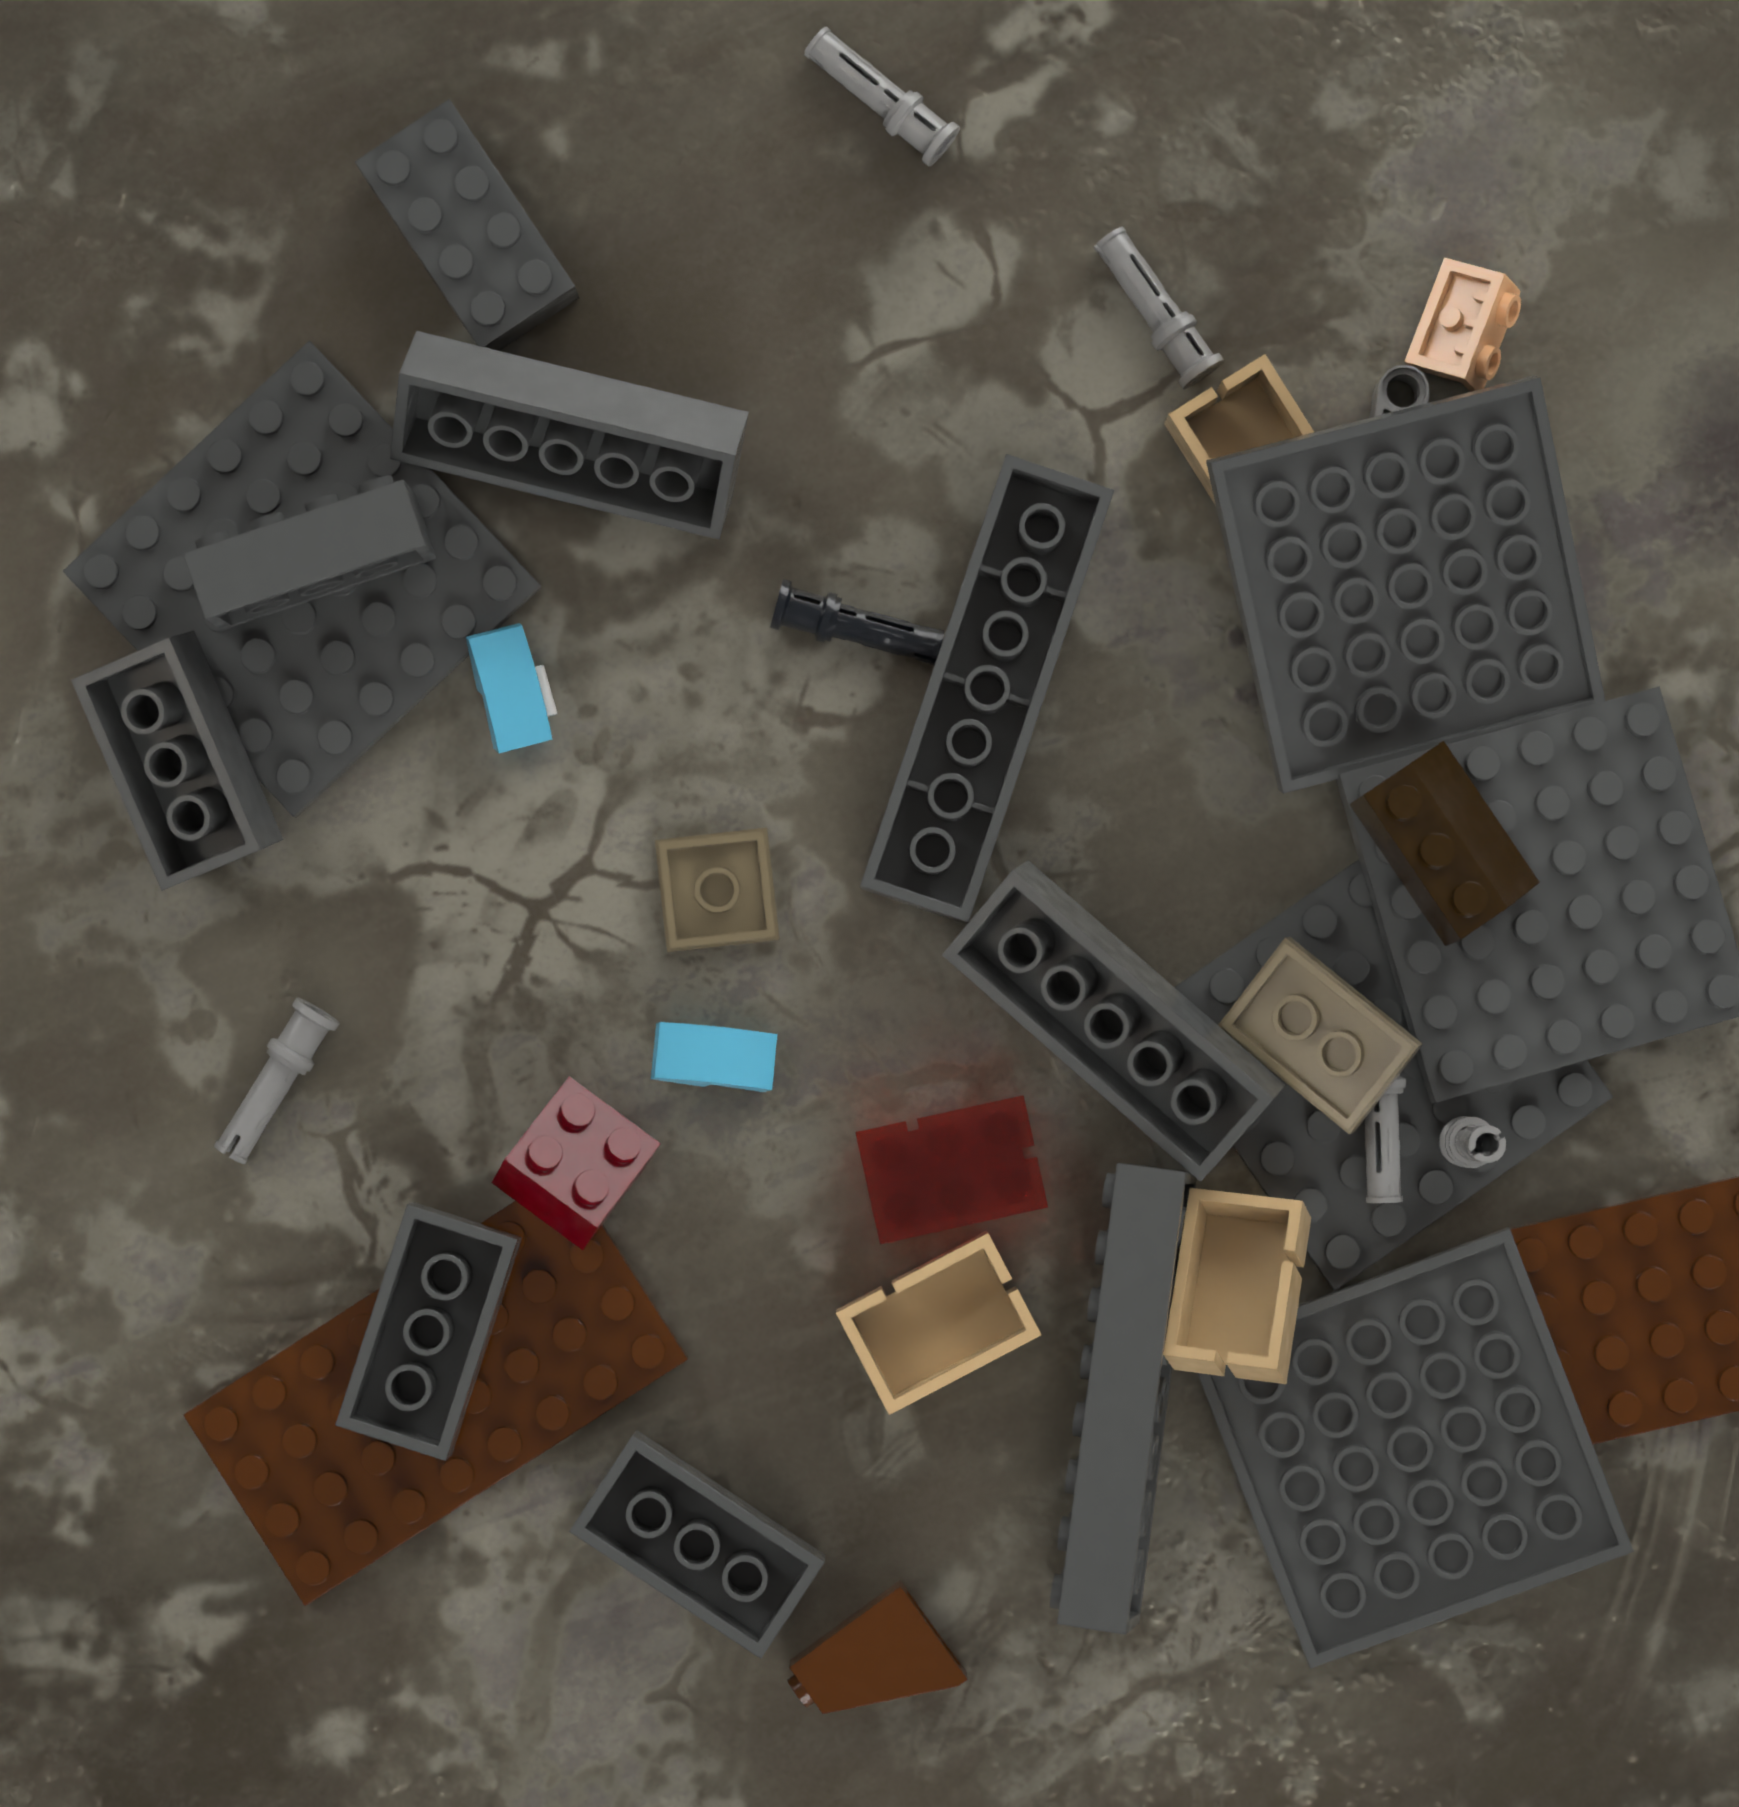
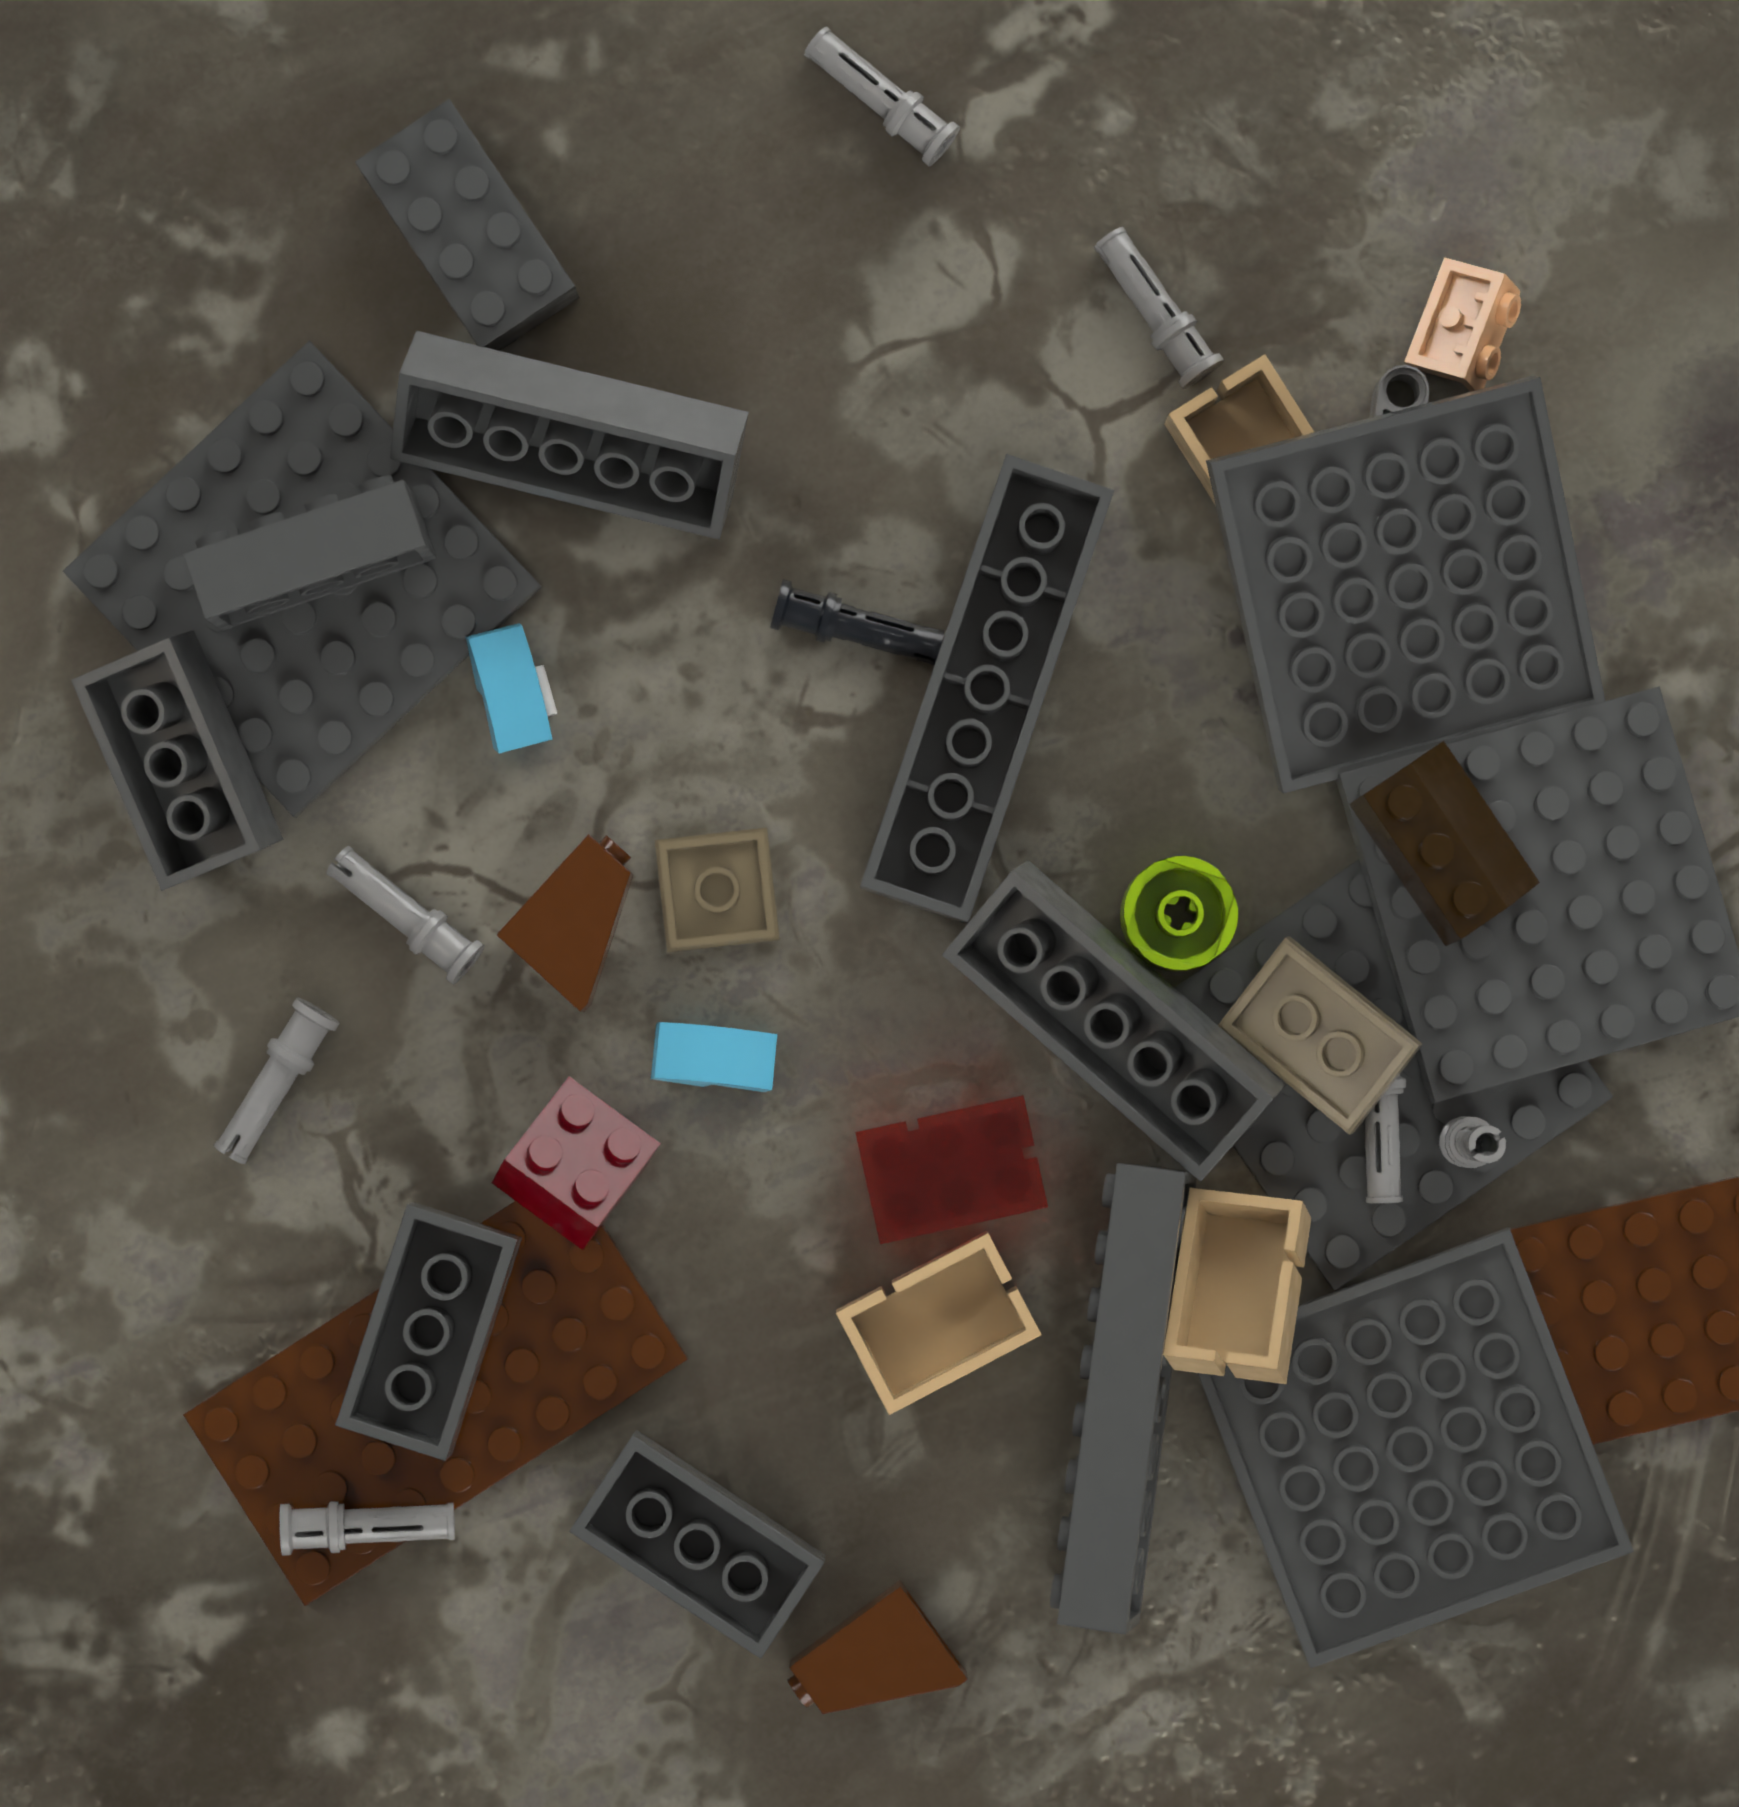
none -> light grey pin [279,1501,455,1556]
none -> light grey pin [326,846,485,985]
none -> reddish brown slope [497,834,633,1012]
none -> lime brick [1120,856,1238,972]

